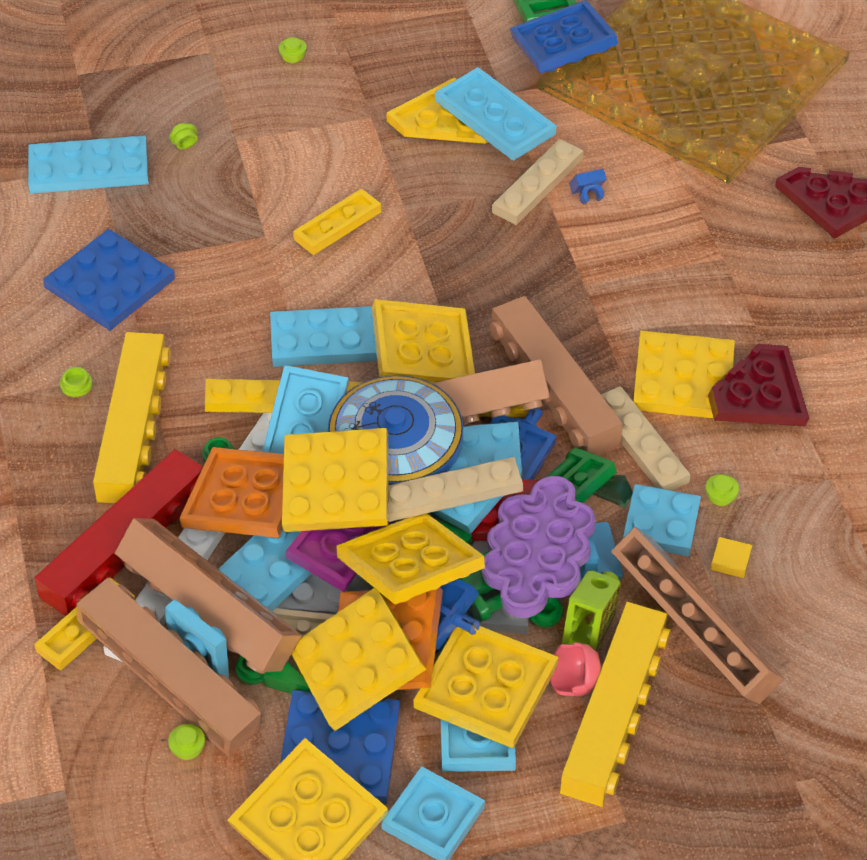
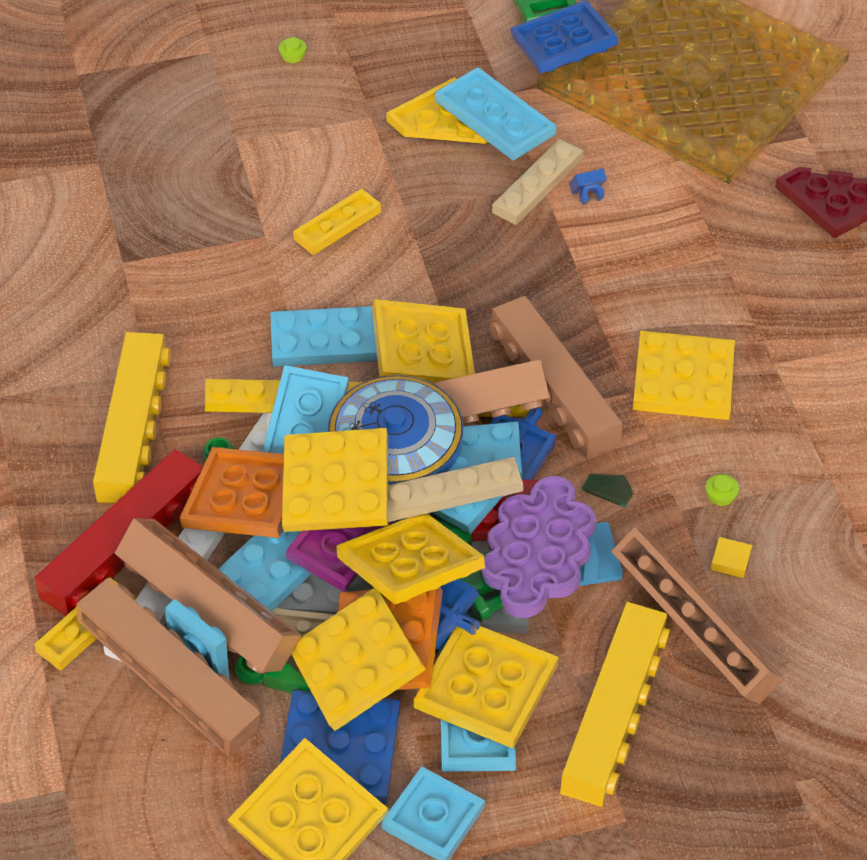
medium azure plate [28,136,149,194] -> none
blue plate [43,228,175,331] -> none
lime plate [60,367,93,397] -> none
lime plate [168,724,205,760] -> none
lime plate [169,123,198,149] -> none
green plate [529,597,562,628] -> none
green plate [538,448,617,503] -> none
coral hair [550,642,602,697] -> none
lime torso [562,571,621,652] -> none
tan plate [601,386,691,491] -> none
medium azure plate [623,484,701,556] -> none
dark red plate [708,344,810,427] -> none

